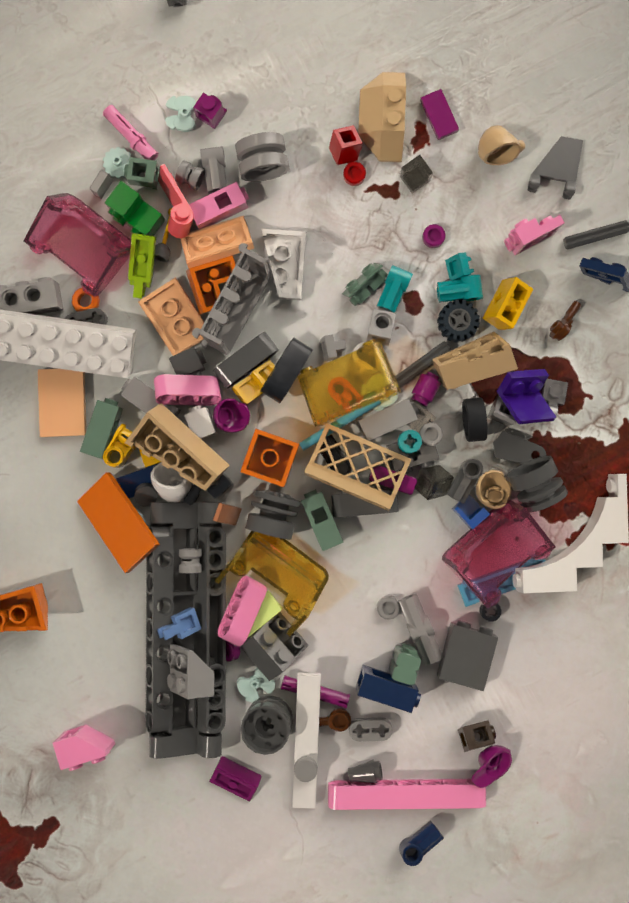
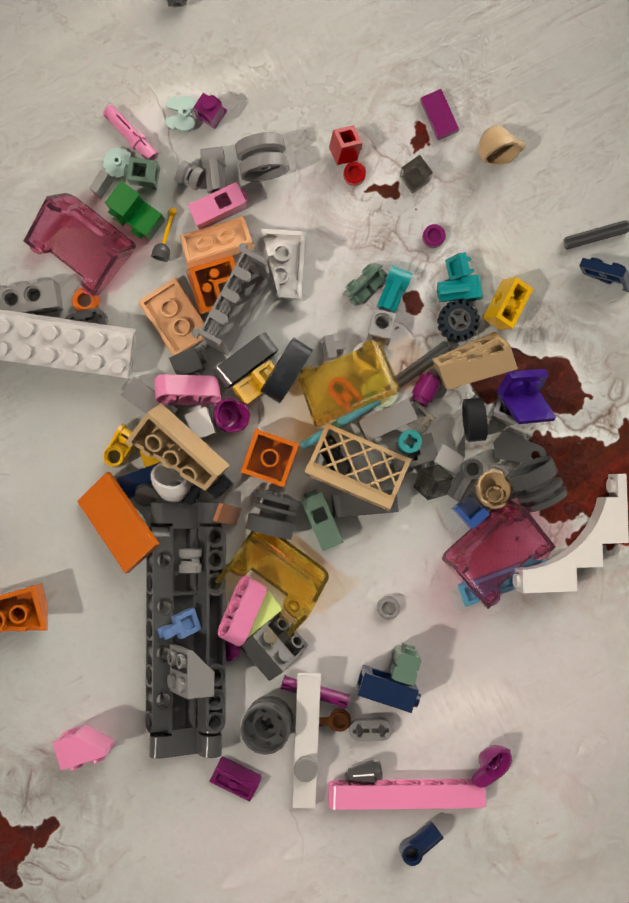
light nougat tile [38,369,86,437] -> none
sand green brick [80,398,123,459] -> none
lime hinge [128,233,156,299] -> none
coral door [158,164,194,238] -> none
light aqua piece [237,668,275,703] -> none
tan wedge [358,72,406,162] -> none
magenta slope [369,465,417,495] -> none
light grey piece [398,594,443,665] -> none
light grey tile [419,423,443,446] -> none
dark grey brick [437,620,498,691] -> none
dark brown brick [458,720,496,752] -> none
black bush [479,600,502,622] -> none
bright pink plate [504,215,565,255] -> none
dark grey flag [527,136,583,200] -> none
flat silver plate [541,379,568,418] -> none
reddish brown plate [549,301,581,341] -> none
none -> white sticker [435,444,464,474]

